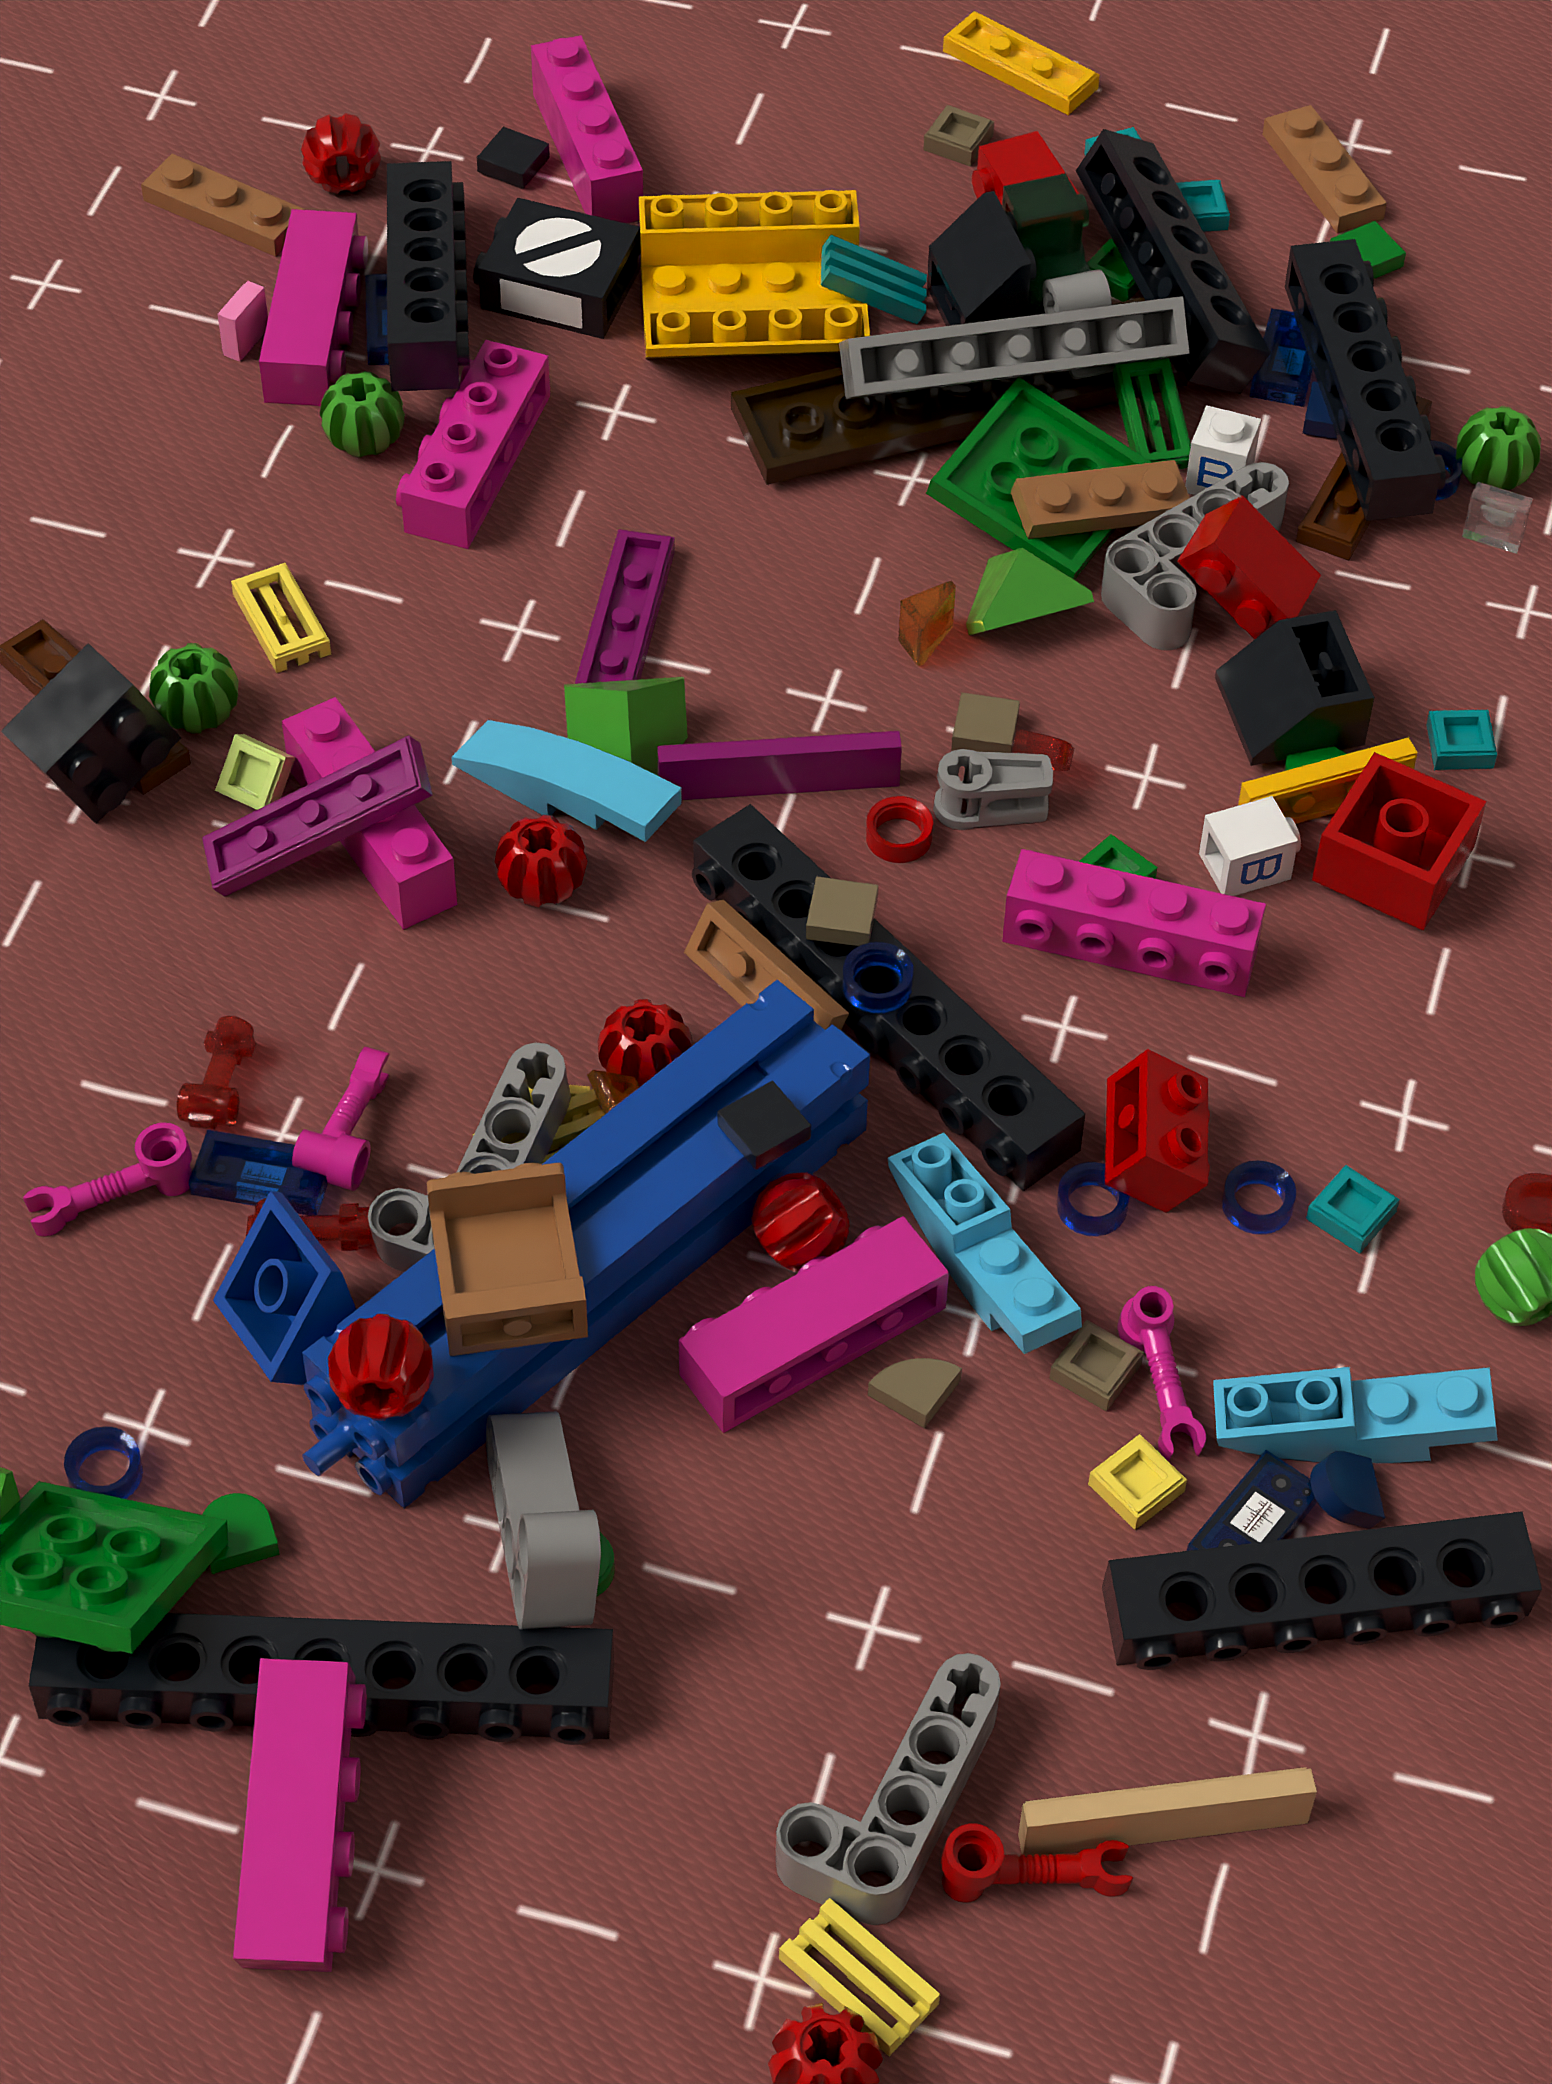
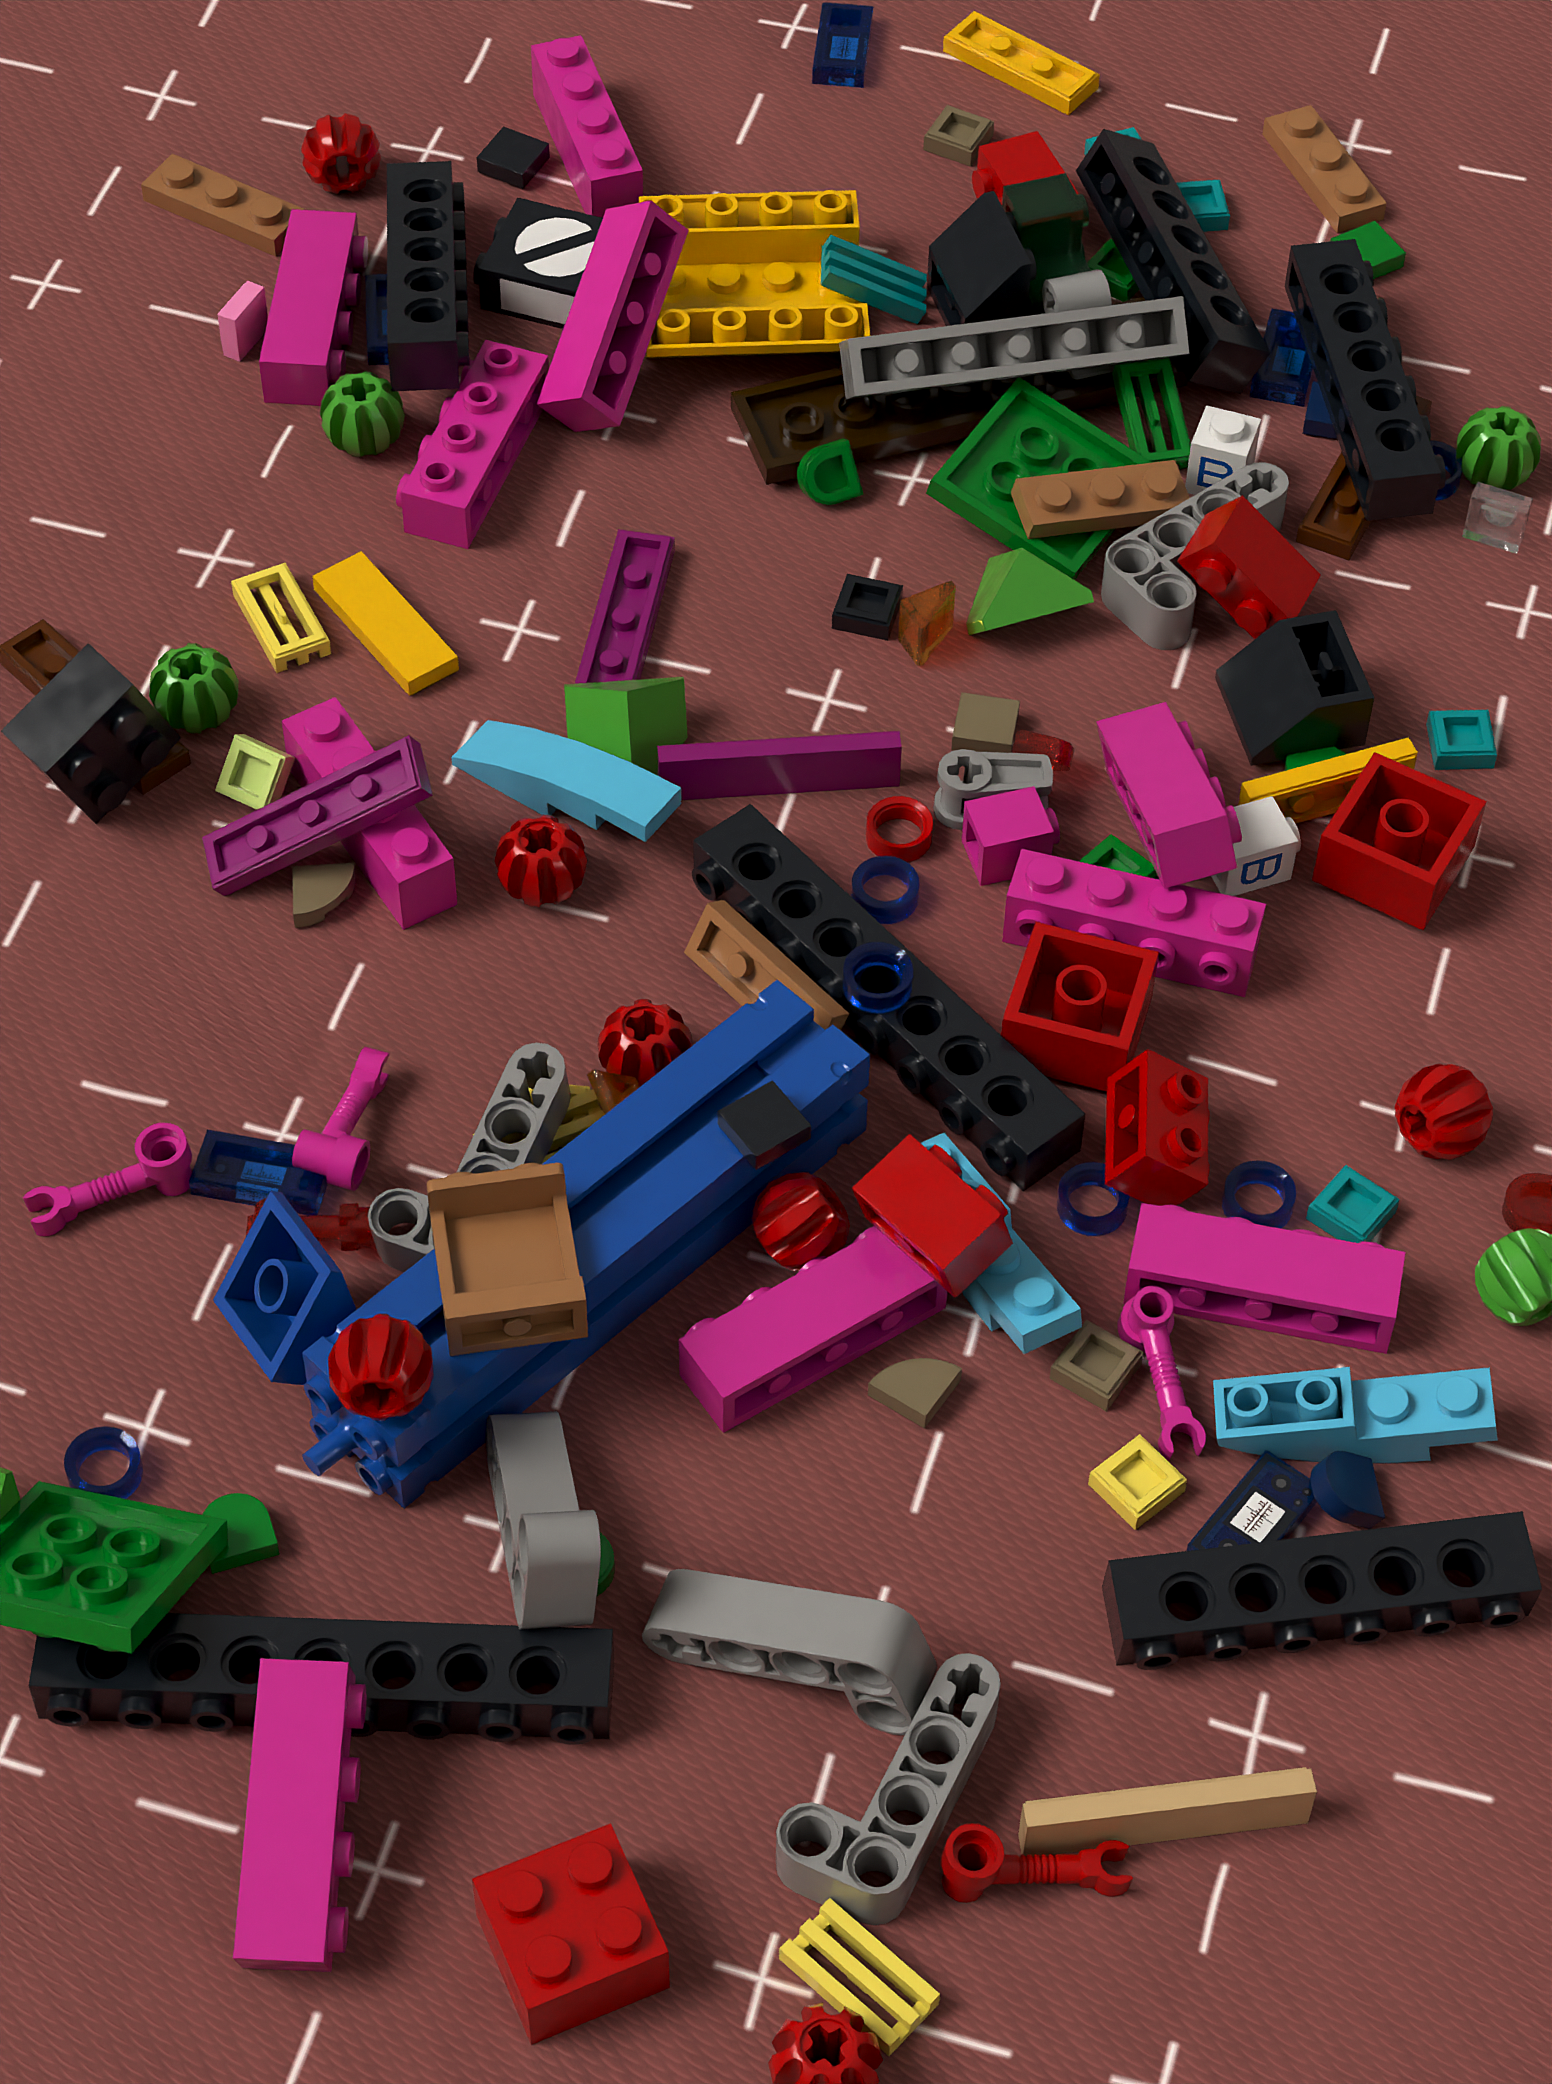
clear red bar [177,1016,256,1130] -> none
dark tan tile [806,876,879,948] -> none
none -> dark tan tile [292,863,356,928]
none -> yellow tile [312,551,459,696]
none -> red brick [472,1823,670,2045]
none -> dark pink brick [537,200,689,432]
none -> light grey beam [642,1569,937,1735]
none -> green tile [797,438,864,505]
none -> clear blue tile [812,2,873,88]
none -> black tile [832,574,903,641]
none -> clear blue piece [851,856,920,924]
none -> red brick [852,1134,1013,1298]
none -> dark pink brick [962,786,1060,886]
none -> red brick [1001,922,1159,1092]
none -> dark pink brick [1096,702,1242,889]
none -> dark pink brick [1123,1203,1406,1354]
none -> red piece [1394,1064,1493,1160]

